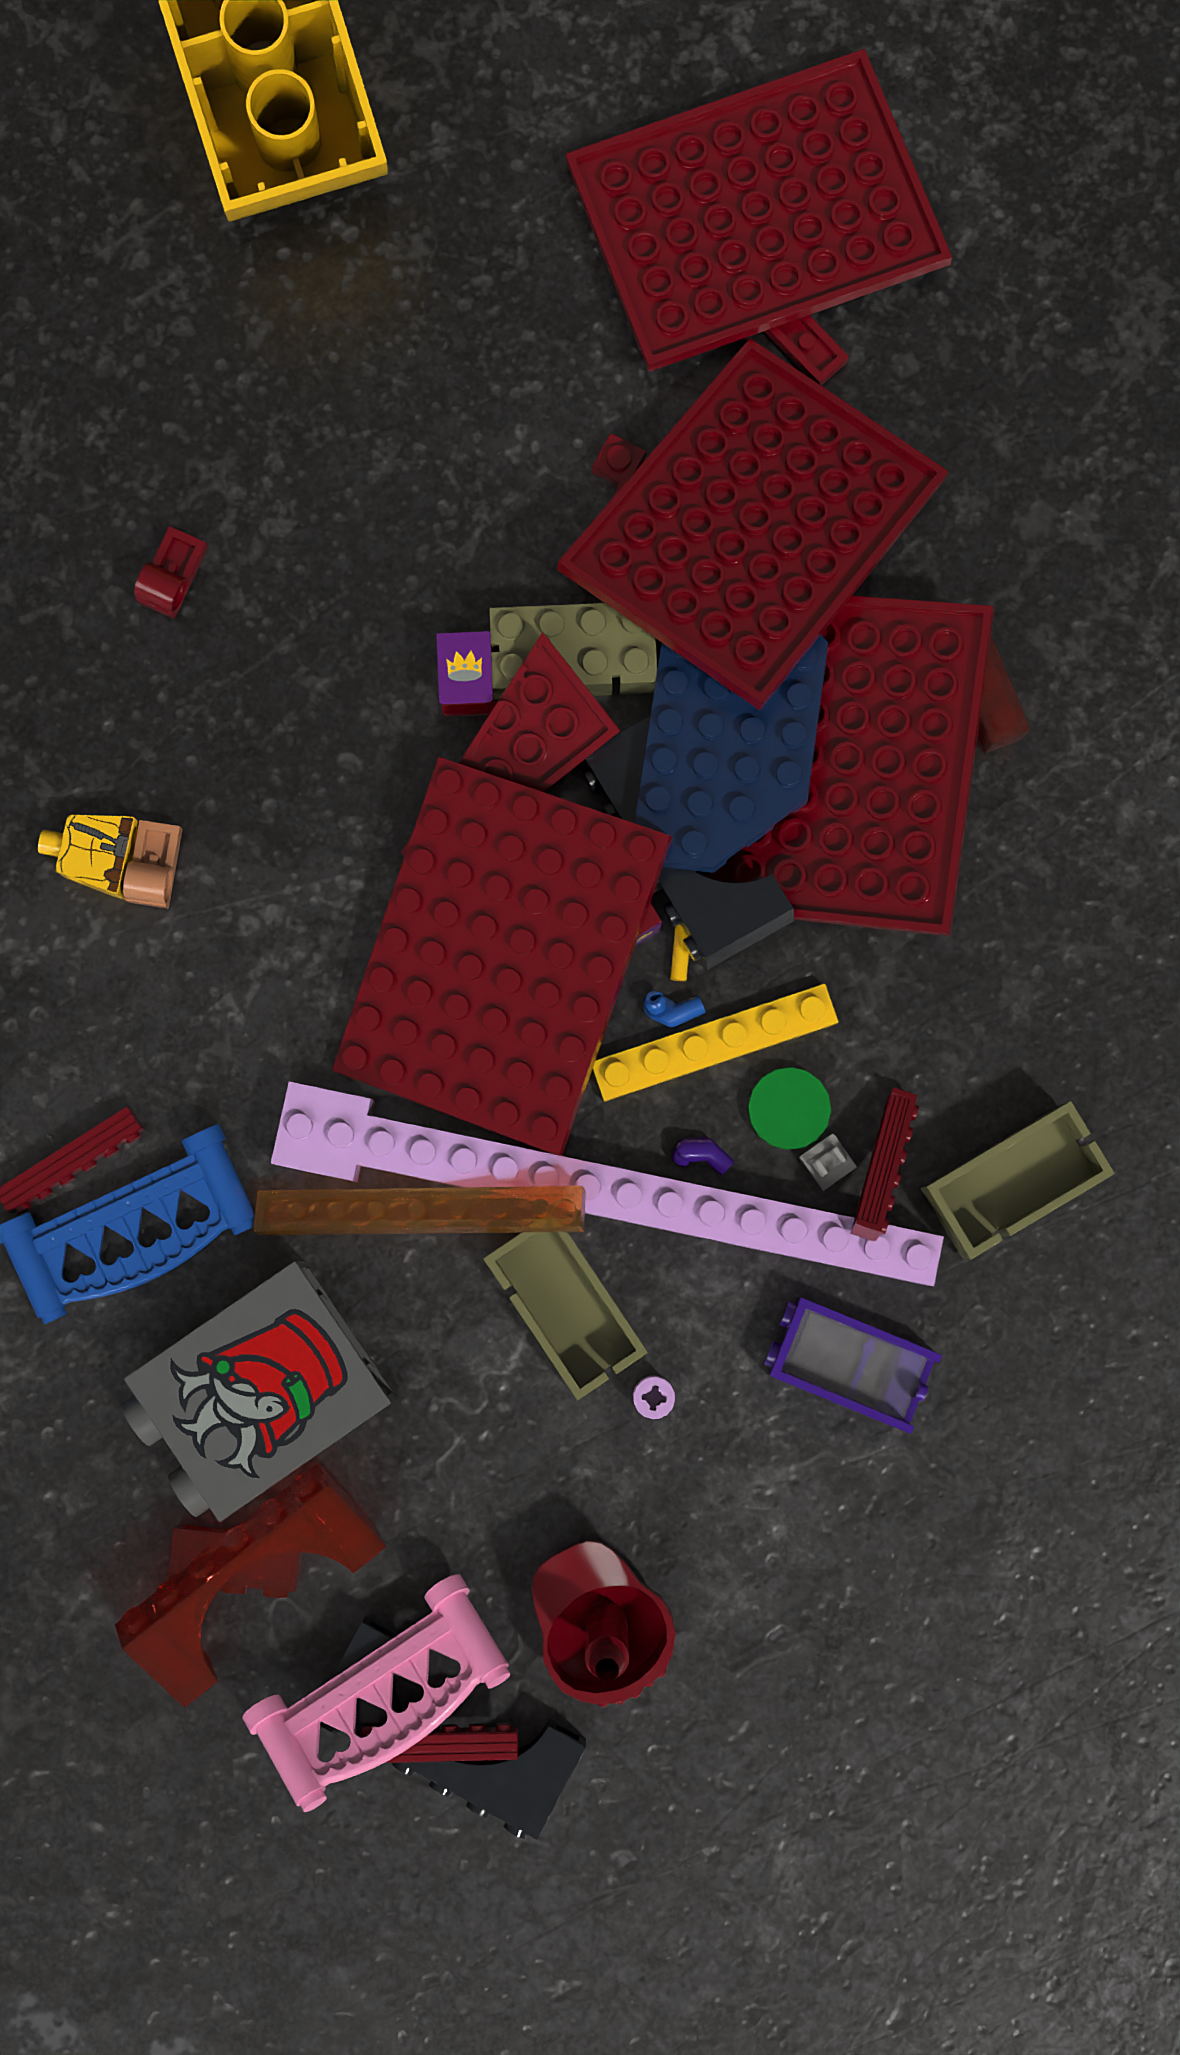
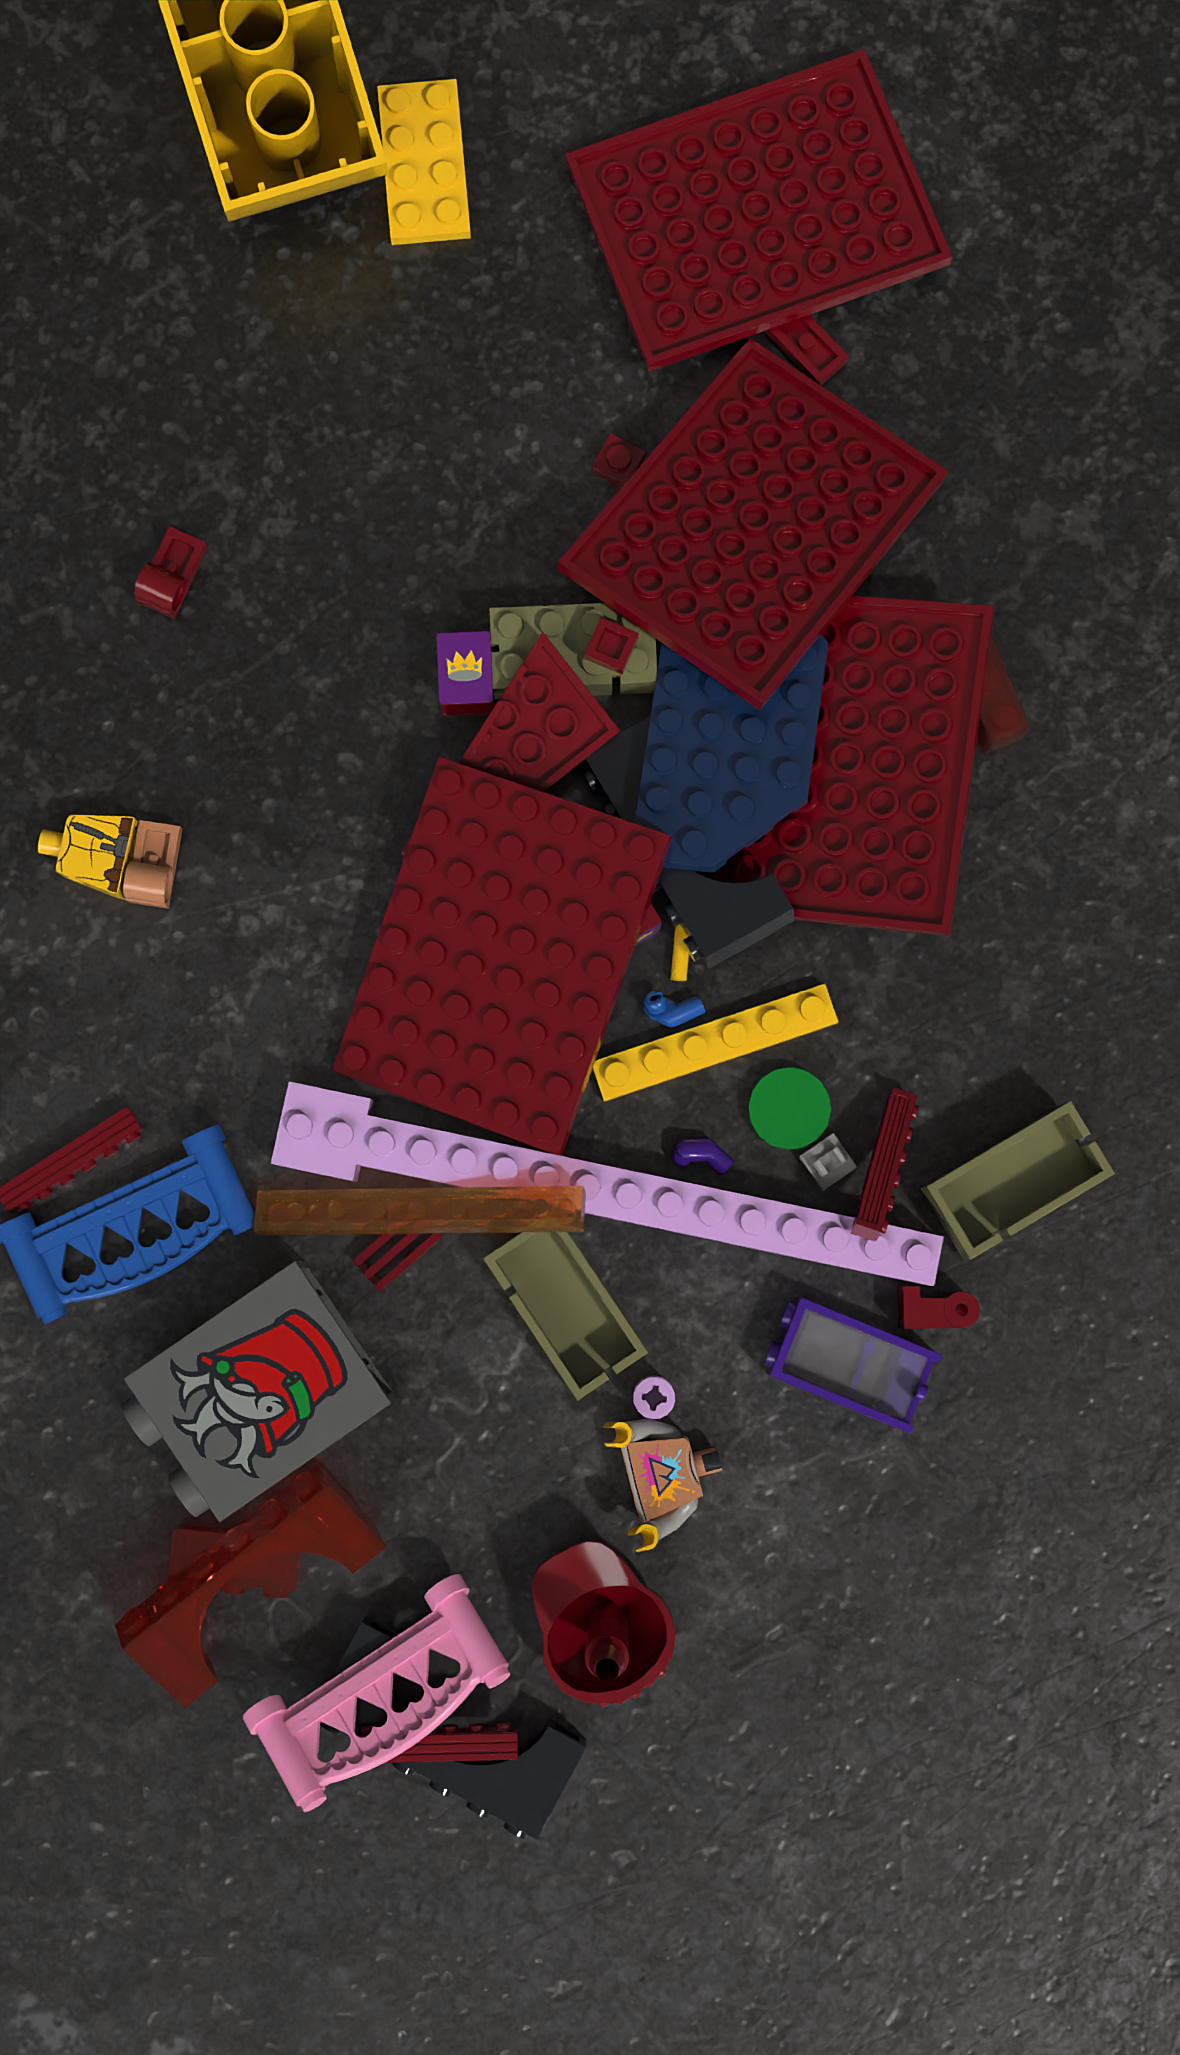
none -> dark red tile [352,1206,443,1292]
none -> yellow plate [377,79,471,245]
none -> dark red plate [584,617,639,675]
none -> torso [603,1418,722,1552]
none -> dark red leg [897,1286,980,1329]

